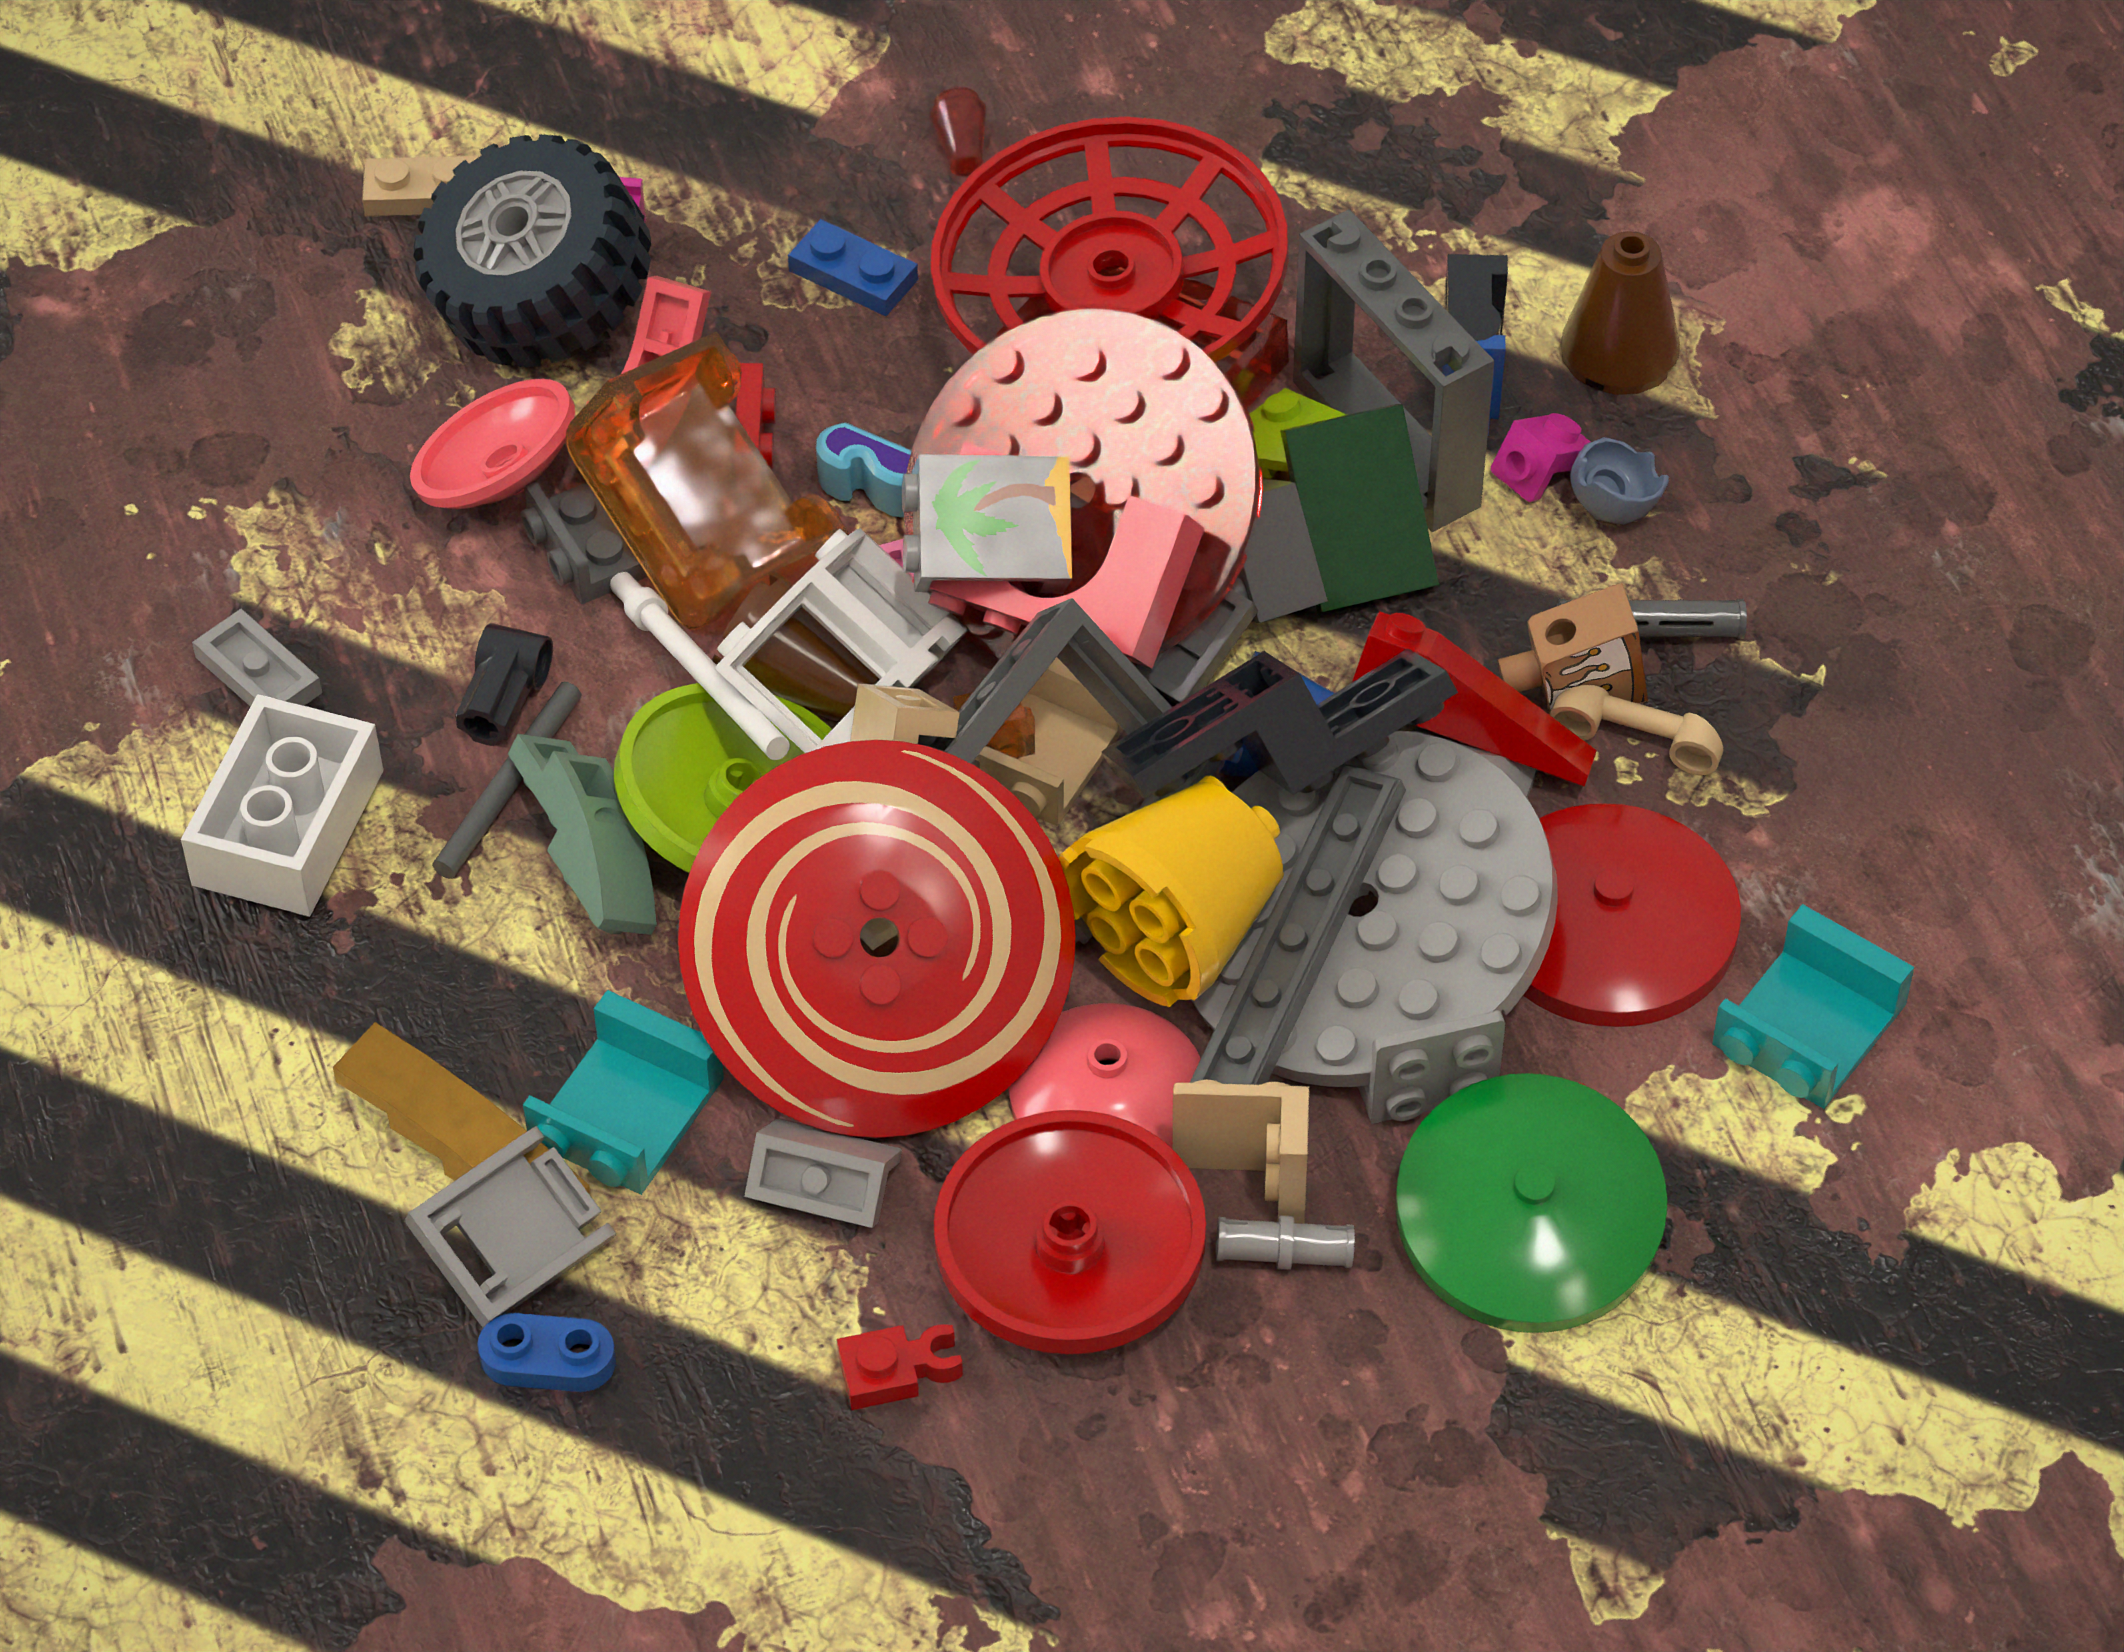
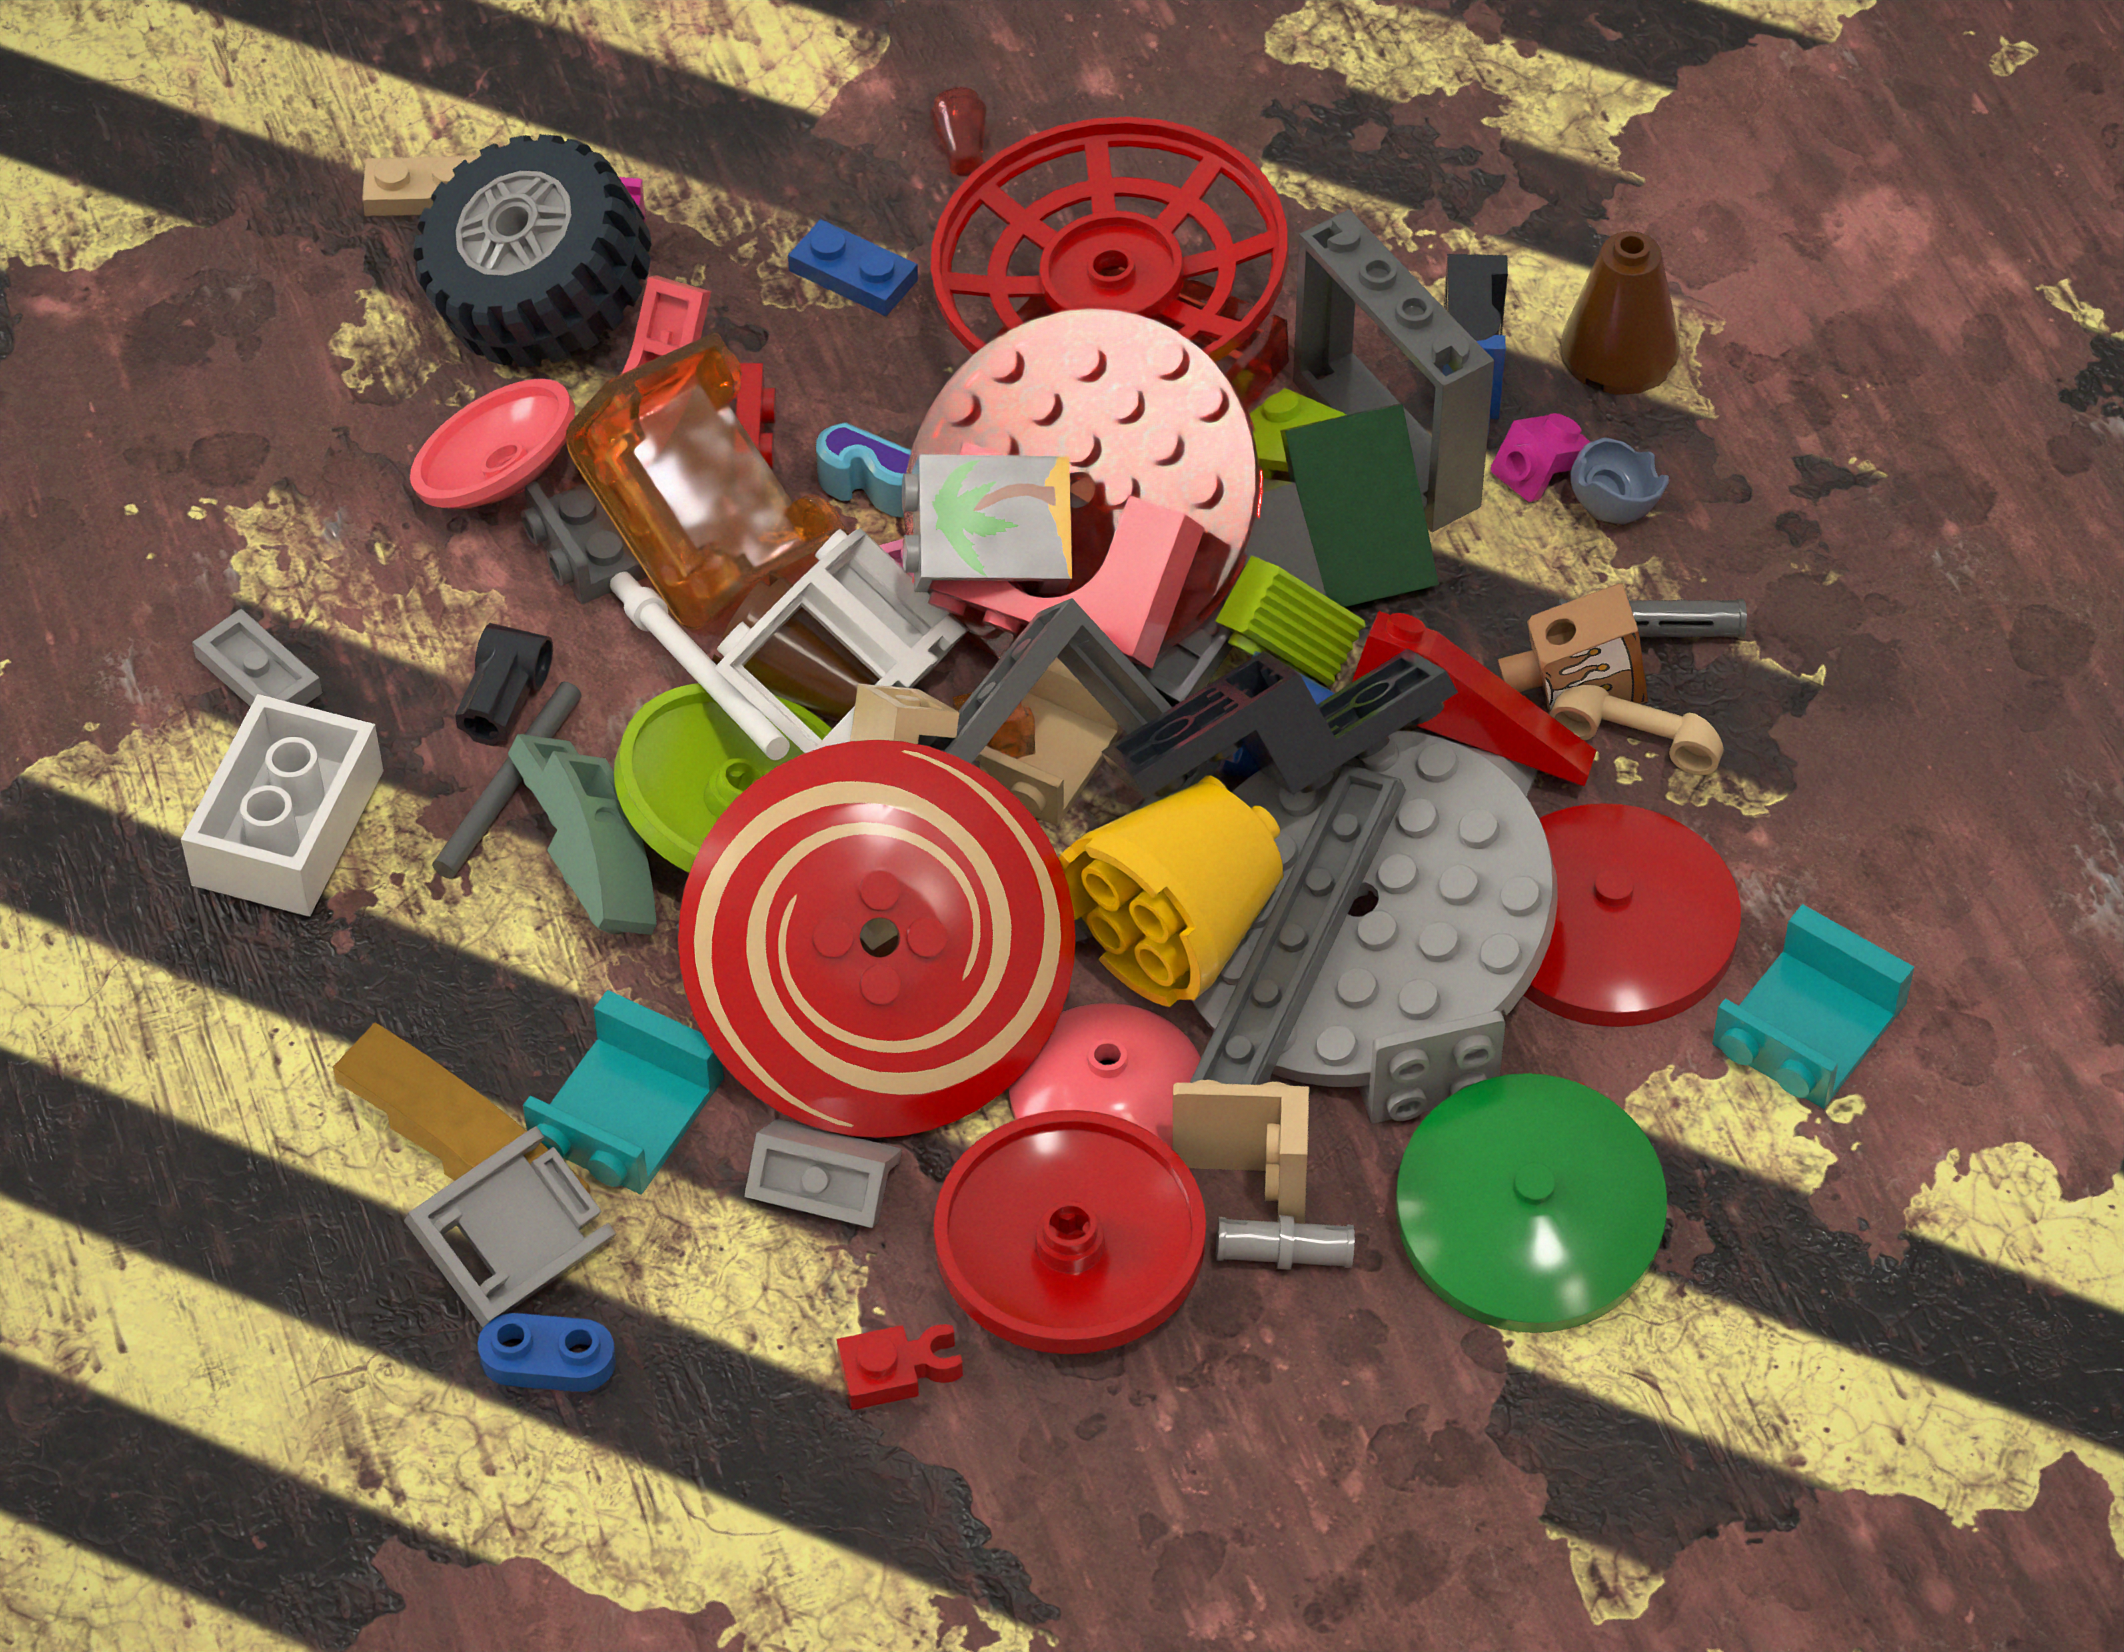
none -> lime brick [1215,555,1365,686]

